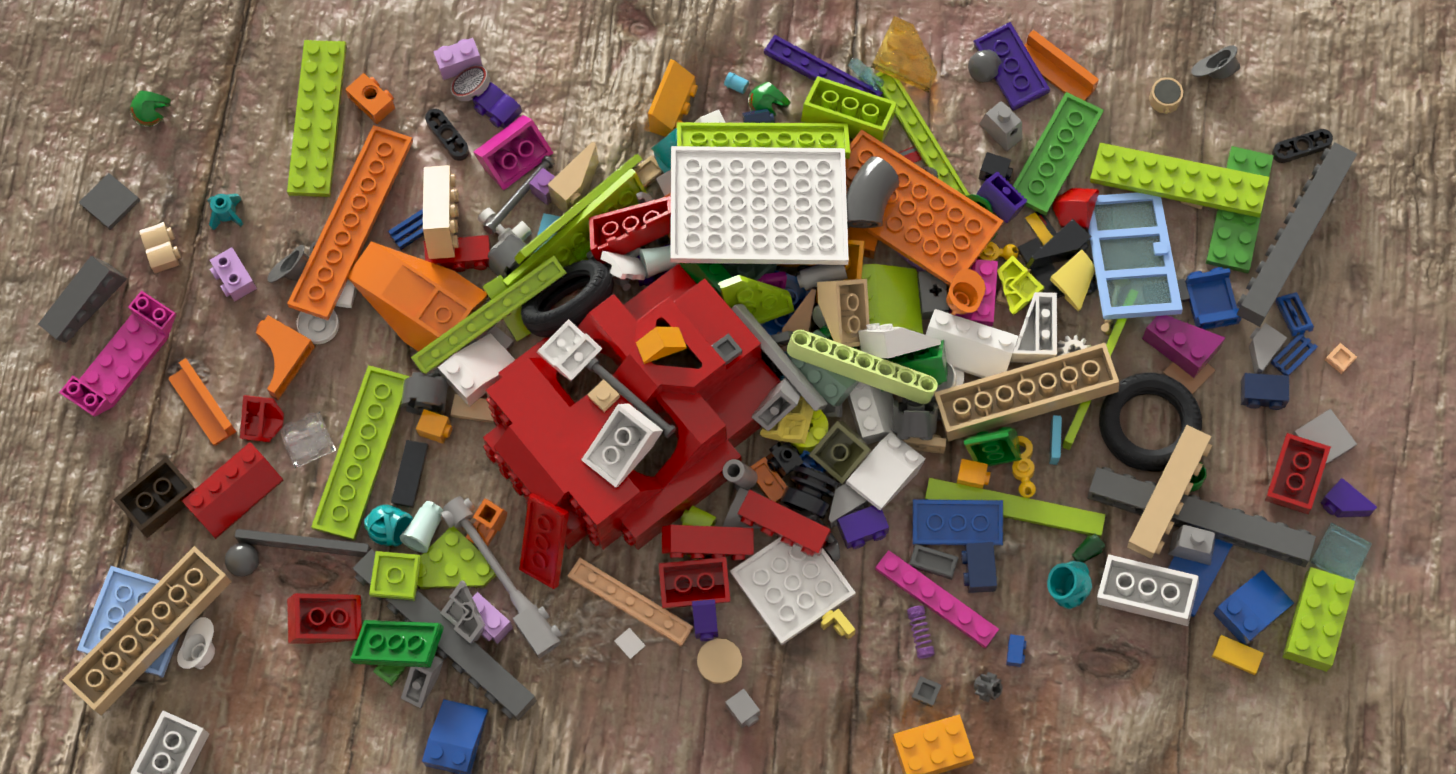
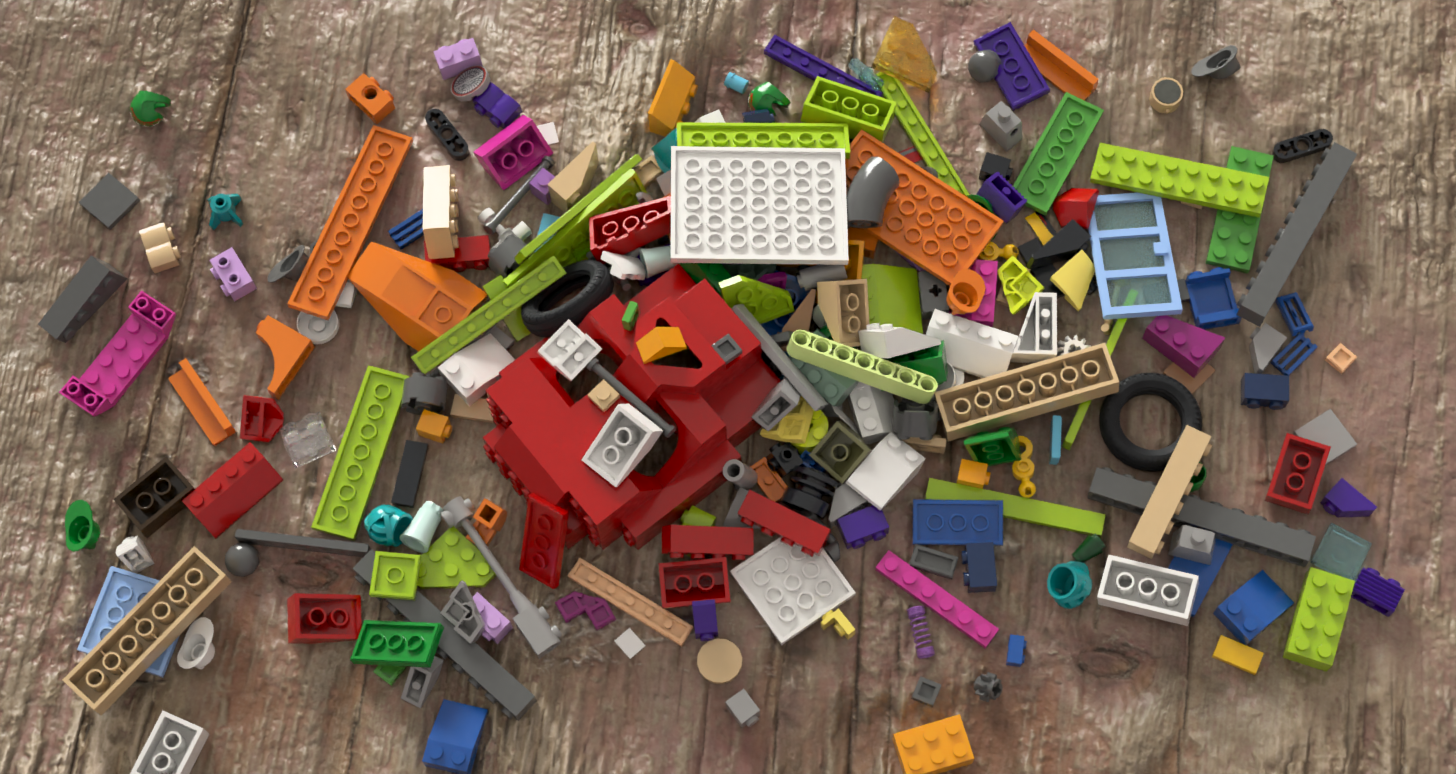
lime plate [287,40,347,197] -> none
none -> green piece [65,500,100,552]
none -> white slope [116,535,154,573]
none -> white sticker [537,122,559,145]
none -> magenta tile [555,591,616,631]
none -> bright green tile [622,301,640,331]
none -> white sticker [832,406,859,434]
none -> dark purple brick [1351,568,1405,617]

